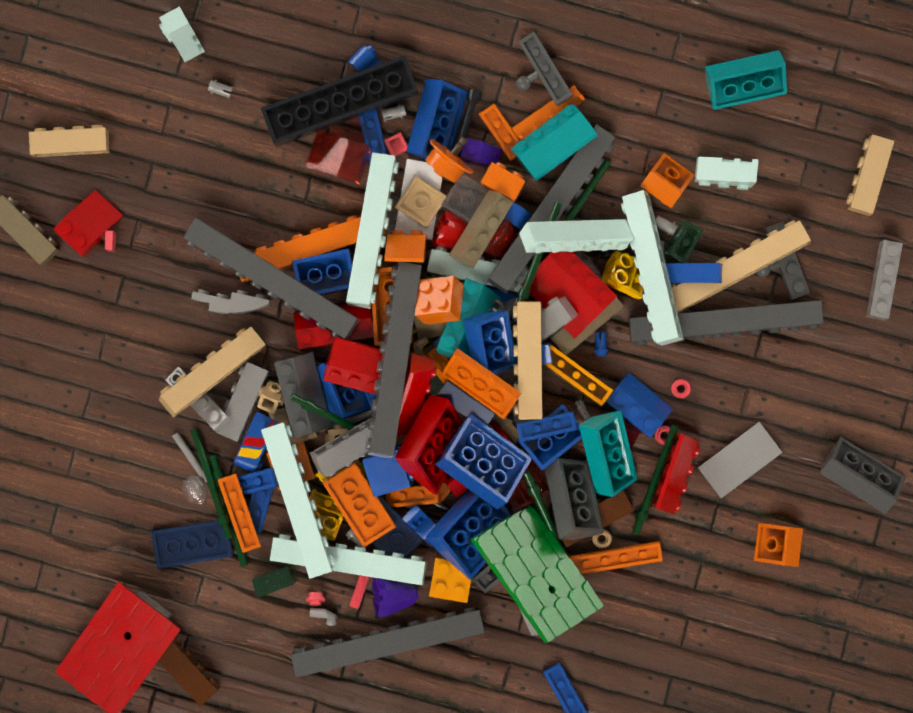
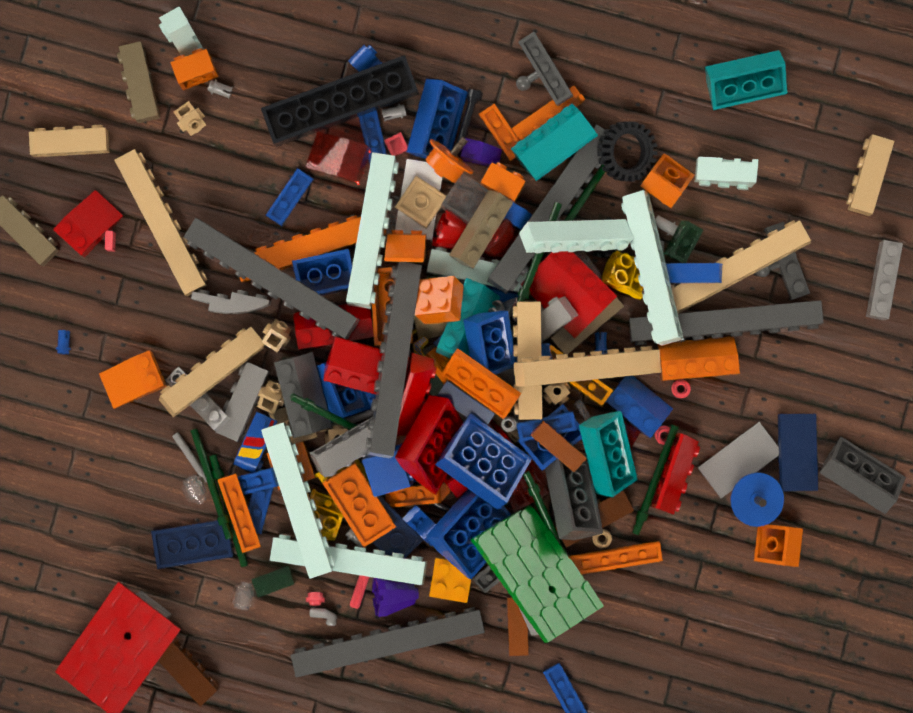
none -> blue pin [56,330,71,354]
none -> orange slope [99,350,167,409]
none -> tan brick [115,149,208,296]
none -> dark tan brick [117,41,160,123]
none -> orange brick [170,48,219,91]
none -> tan brick [174,101,206,136]
none -> clear head [230,581,258,611]
none -> tan brick [261,319,291,352]
none -> blue tile [266,168,314,226]
none -> light grey pin [501,417,518,432]
none -> dark orange tile [507,597,529,656]
none -> tan brick [514,346,661,387]
none -> dark orange tile [531,420,587,472]
none -> tan brick [542,382,571,406]
none -> black tyre [597,122,658,182]
none -> orange slope [657,337,740,381]
none -> blue piece [730,473,784,527]
none -> dark blue tile [778,414,818,491]

